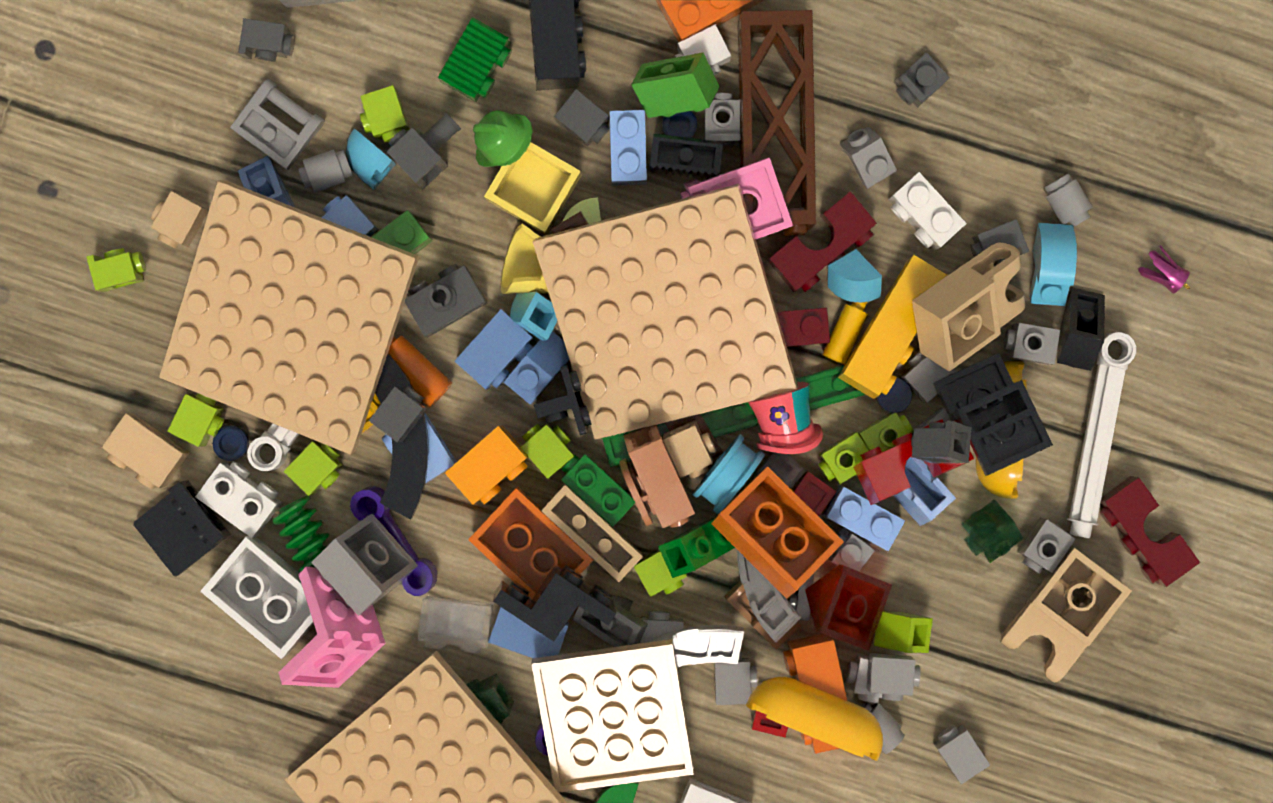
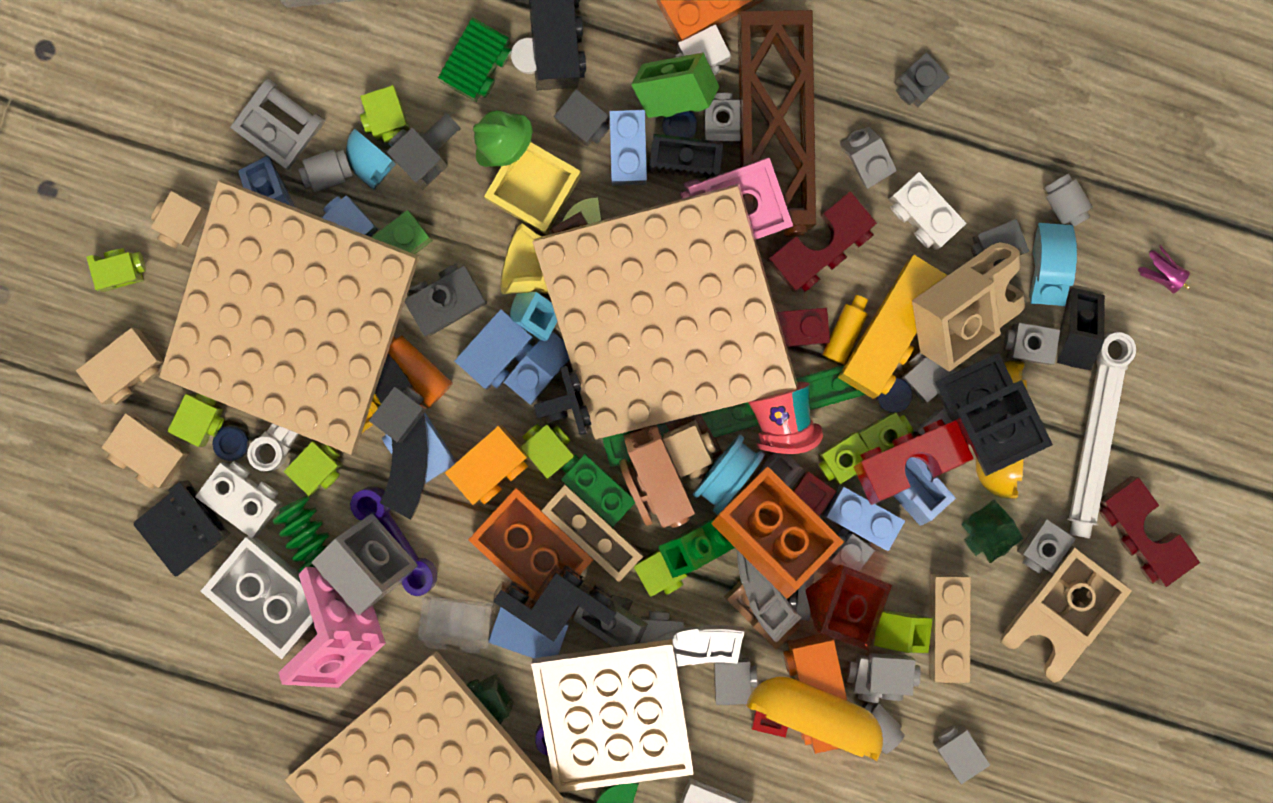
dark grey brick [238,18,295,62] -> none
medium azure brick [828,249,882,303] -> none
dark grey brick [911,421,972,463] -> none
none -> tan brick [76,328,164,405]
none -> white tile [511,38,536,74]
none -> tan brick [929,573,971,683]

